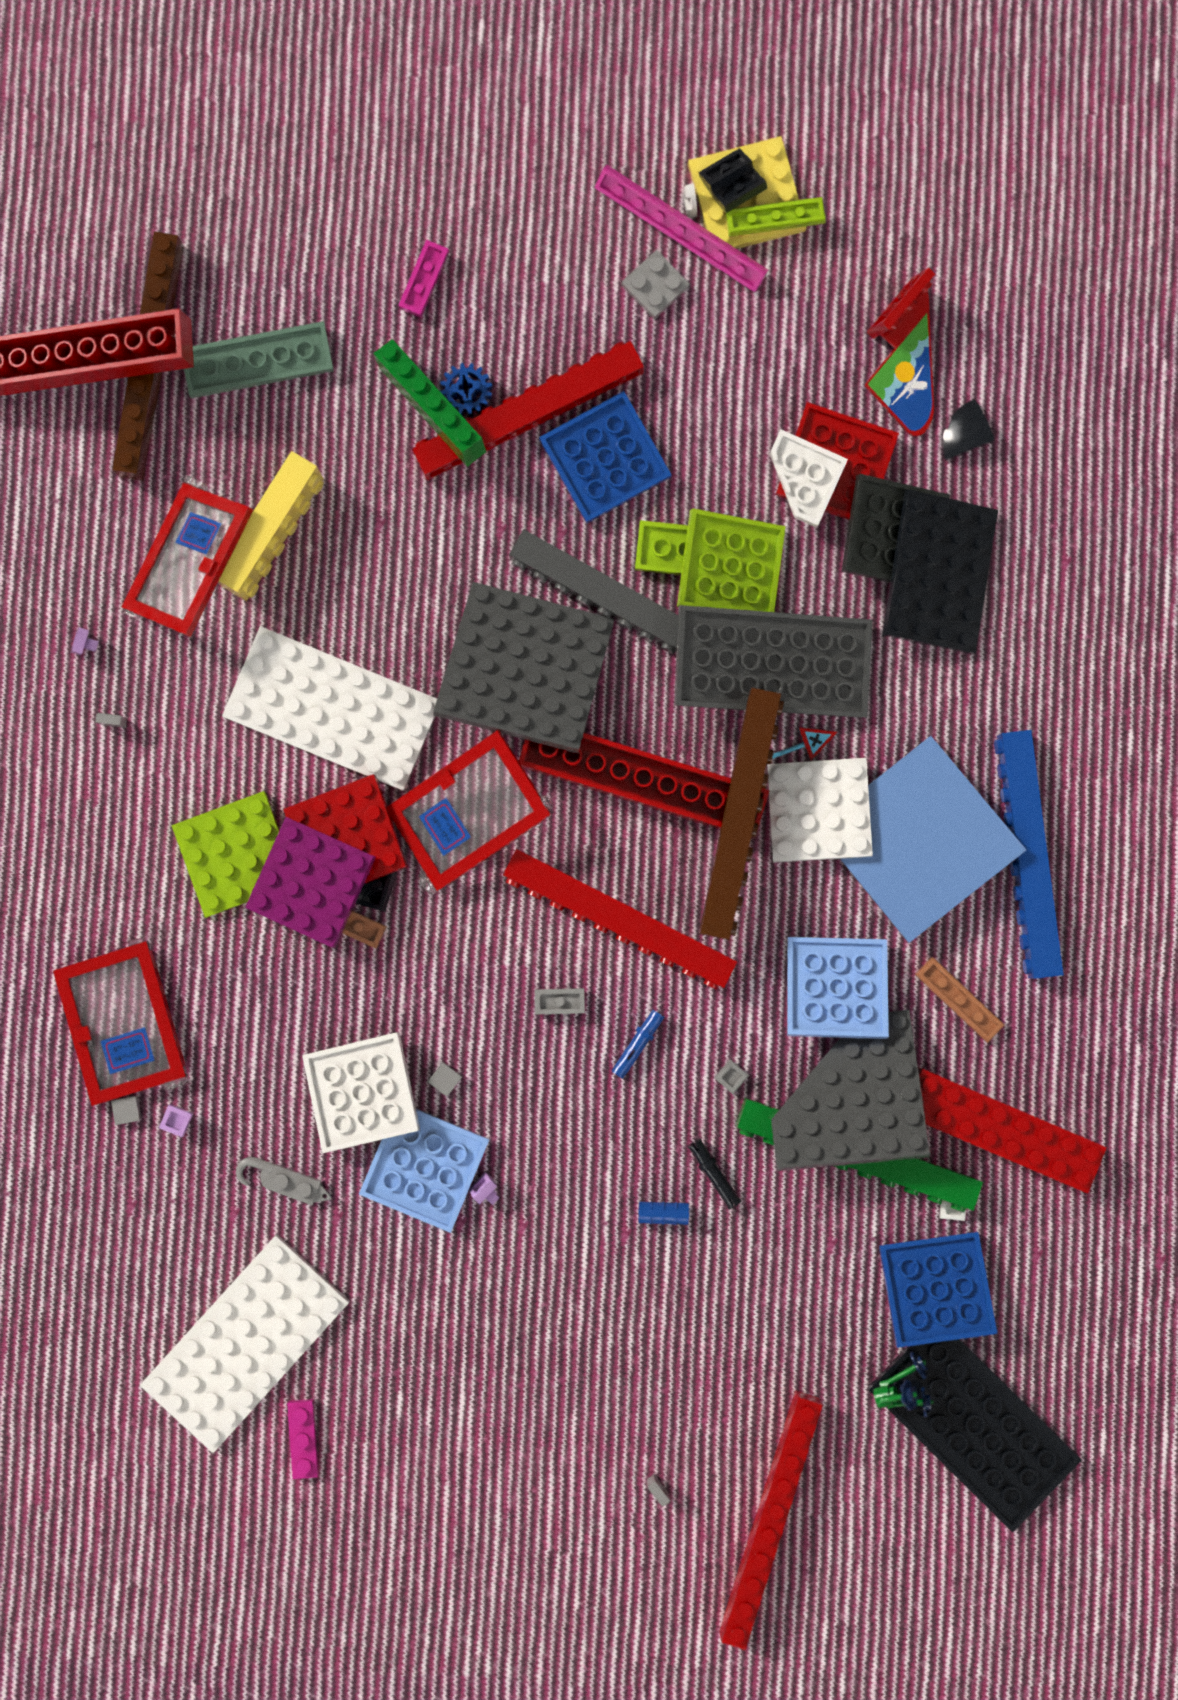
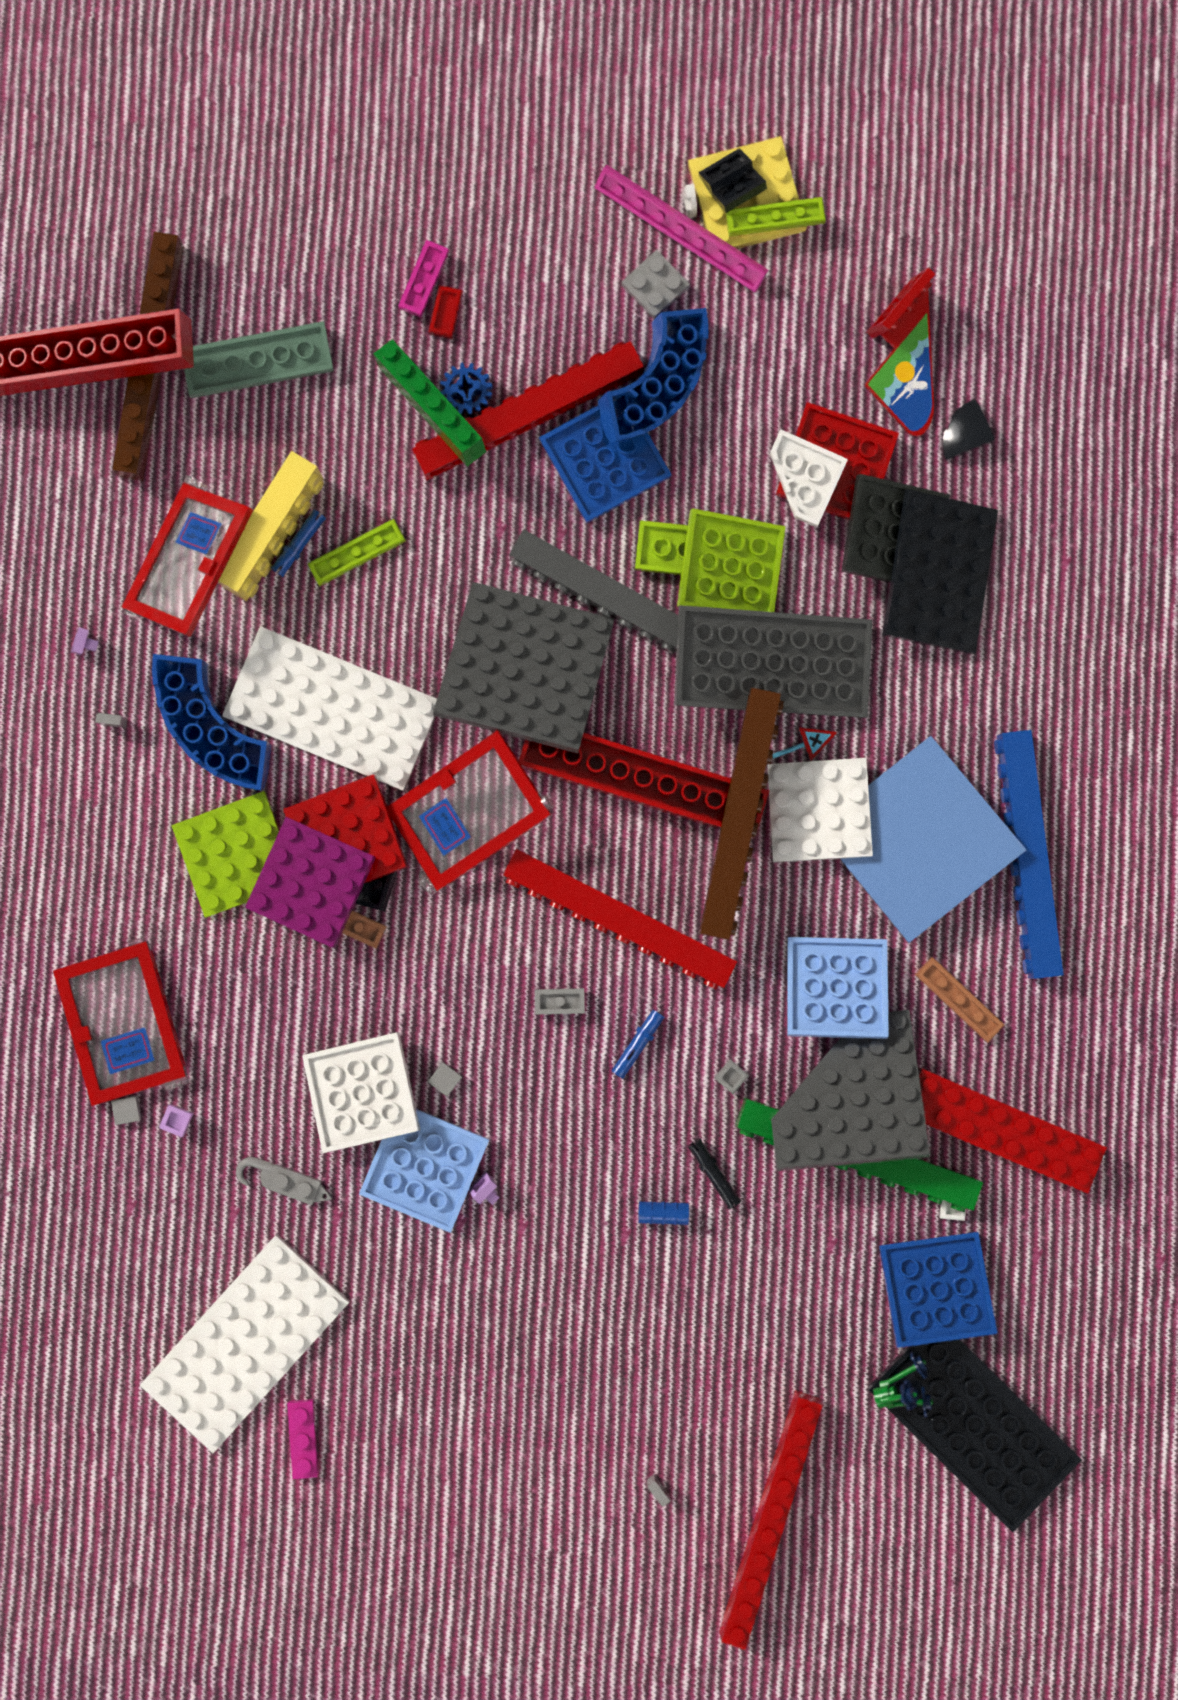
none -> blue brick [152,654,272,791]
none -> blue pin [270,509,326,577]
none -> lime tile [307,519,406,587]
none -> red tile [428,285,463,339]
none -> blue brick [598,308,708,443]

